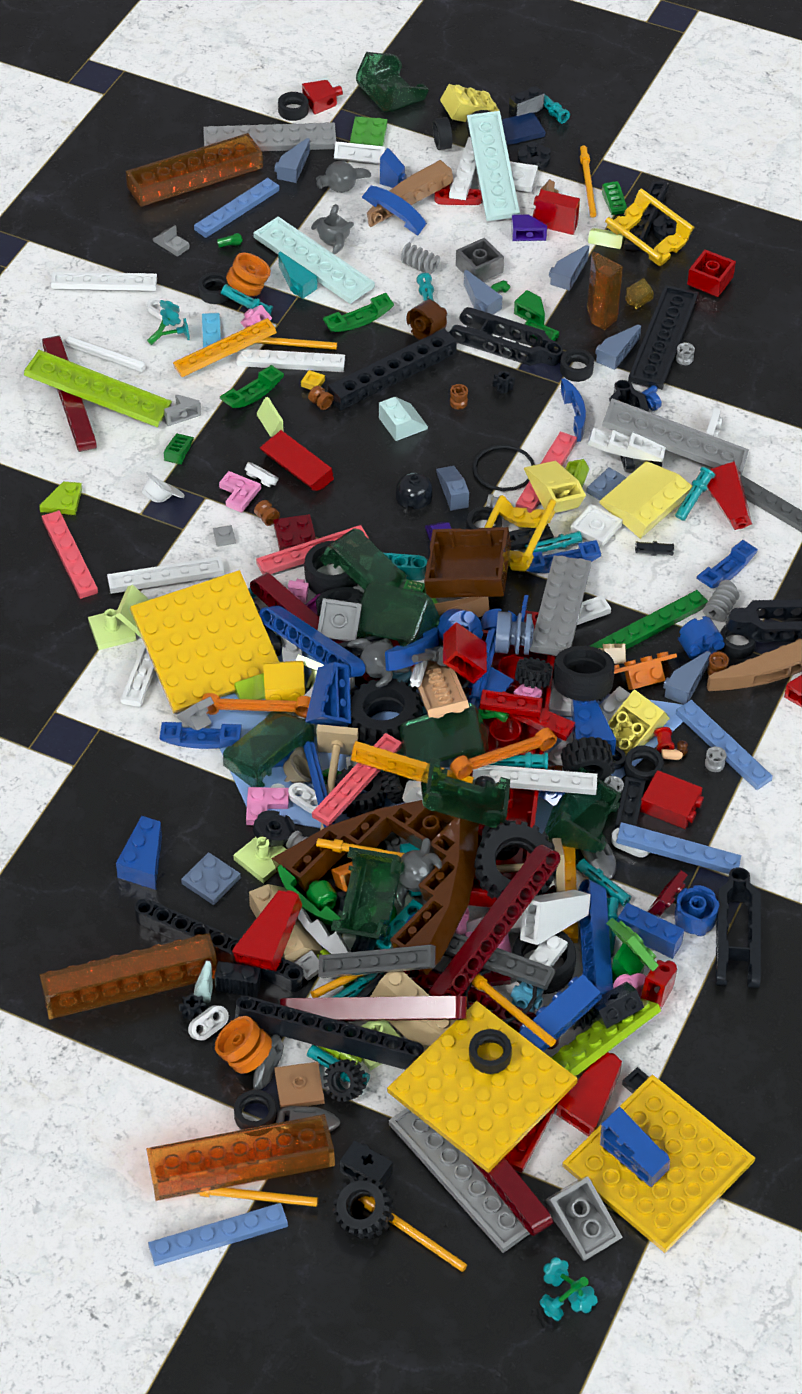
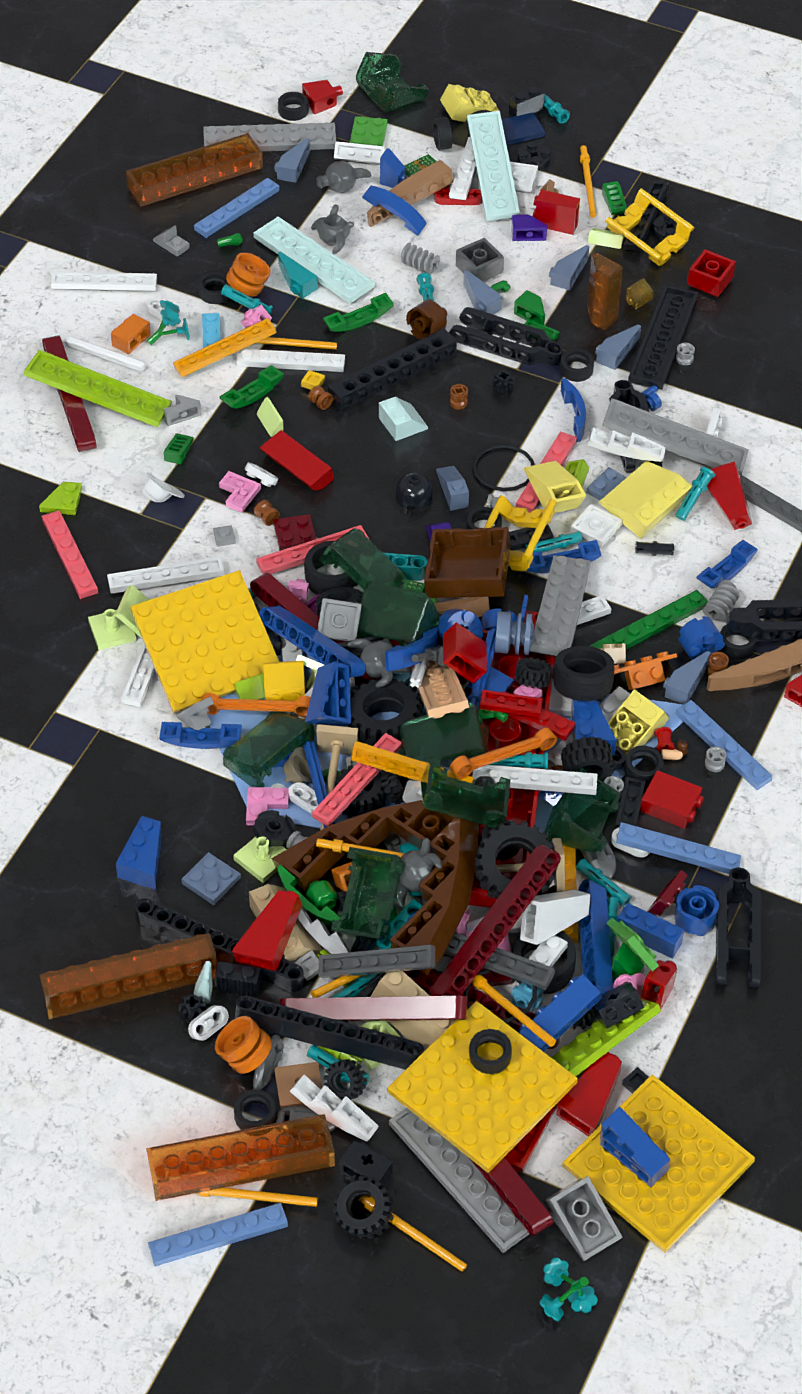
none -> orange brick [111,313,151,355]
none -> white slope [290,1075,379,1141]
none -> tile [404,154,437,177]

